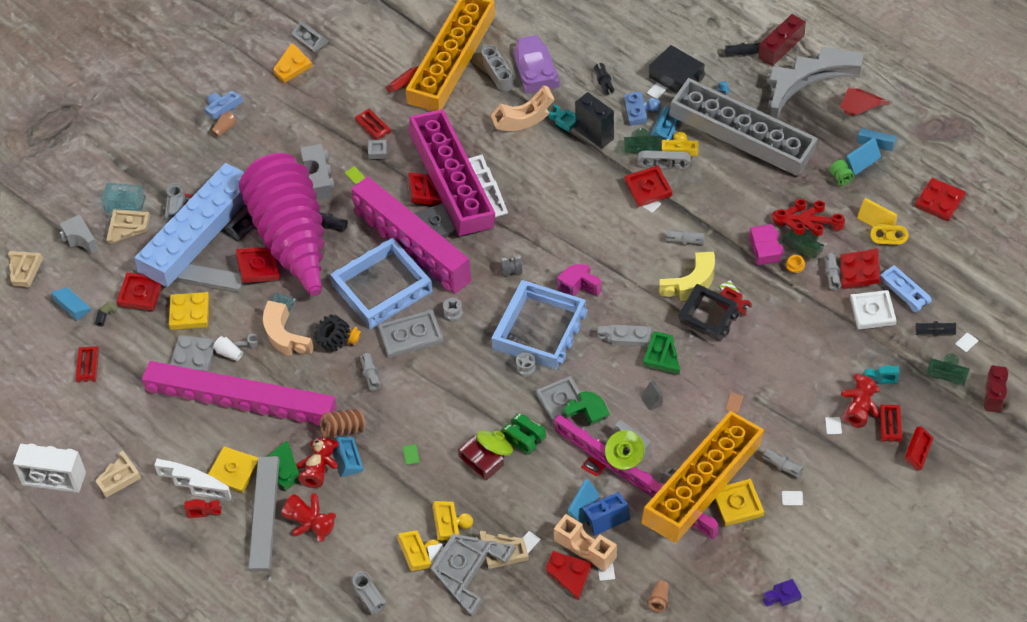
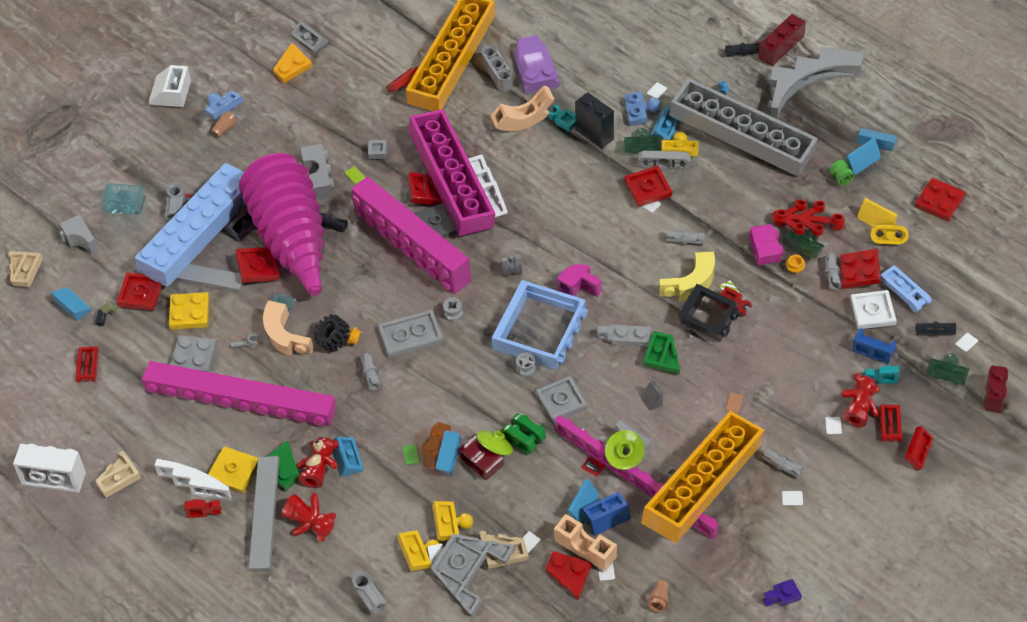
tan wing [106,209,151,244] -> none
white cone [213,336,243,362] -> none
nougat piece [320,409,365,438] -> none
light blue window [330,238,433,329] -> none
red tile [355,109,391,140] -> none
green brick [562,391,610,426] -> none
black pin [594,63,615,95] -> none
black brick [649,45,705,93] -> none
yellow plate [714,479,764,527] -> none
red slope [840,87,890,116] -> none
none -> white slope [149,65,191,107]
none -> clear orange brick [421,422,452,470]
none -> dark azure slope [436,431,462,476]
none -> blue hinge [852,328,897,365]

